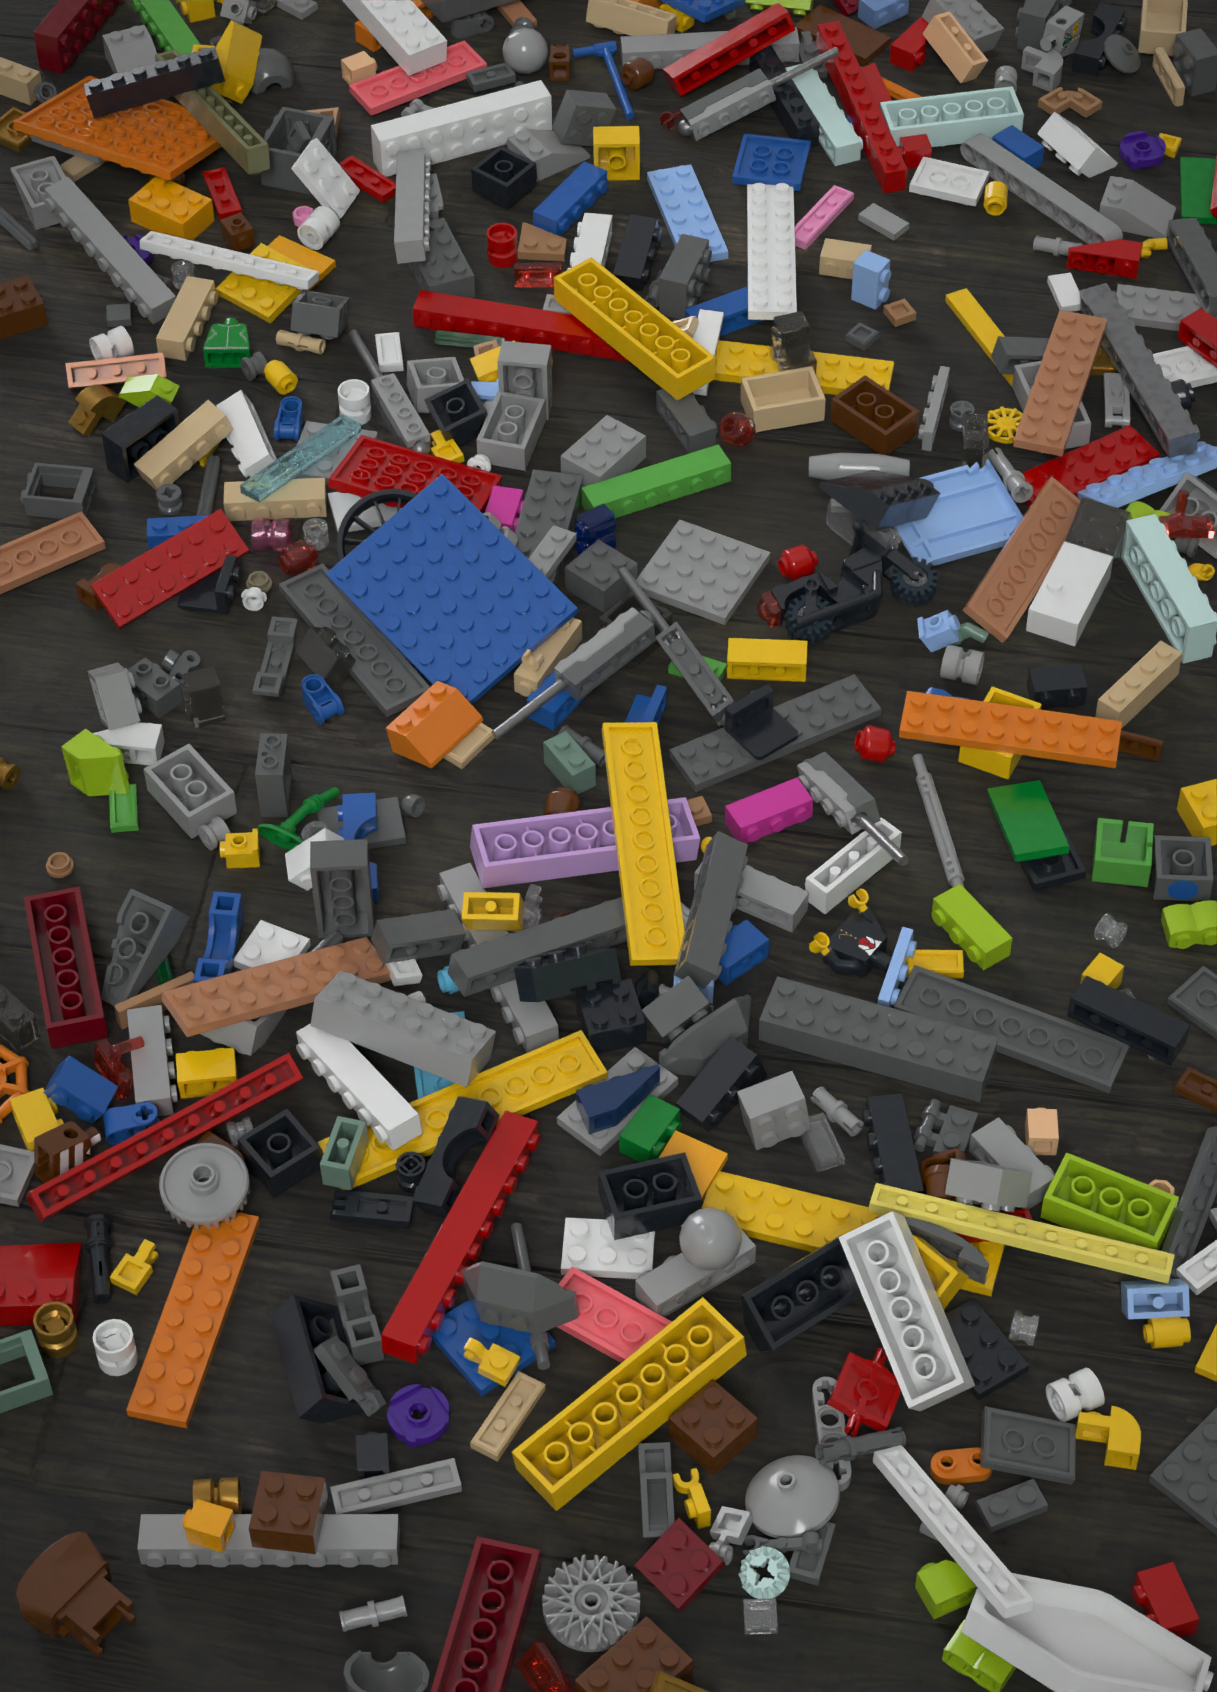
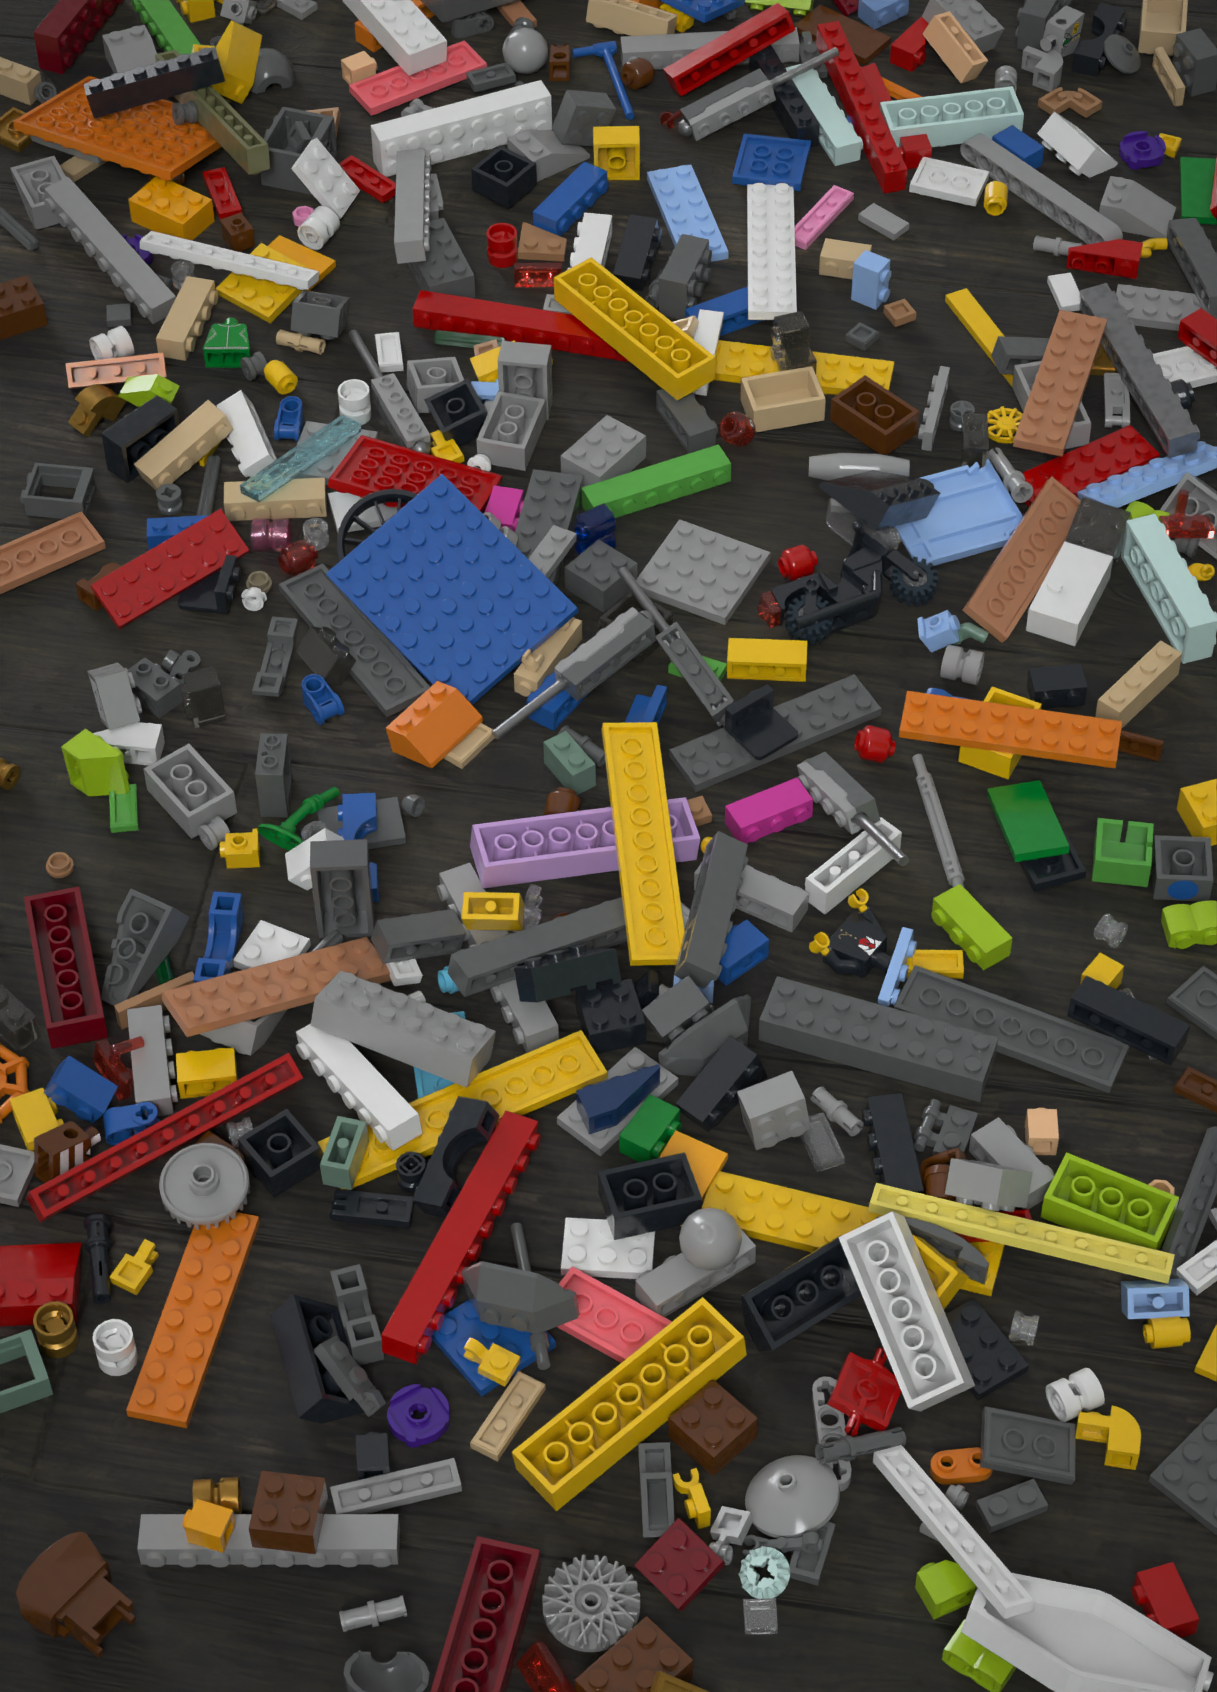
none -> dark grey wheel [172,101,197,126]

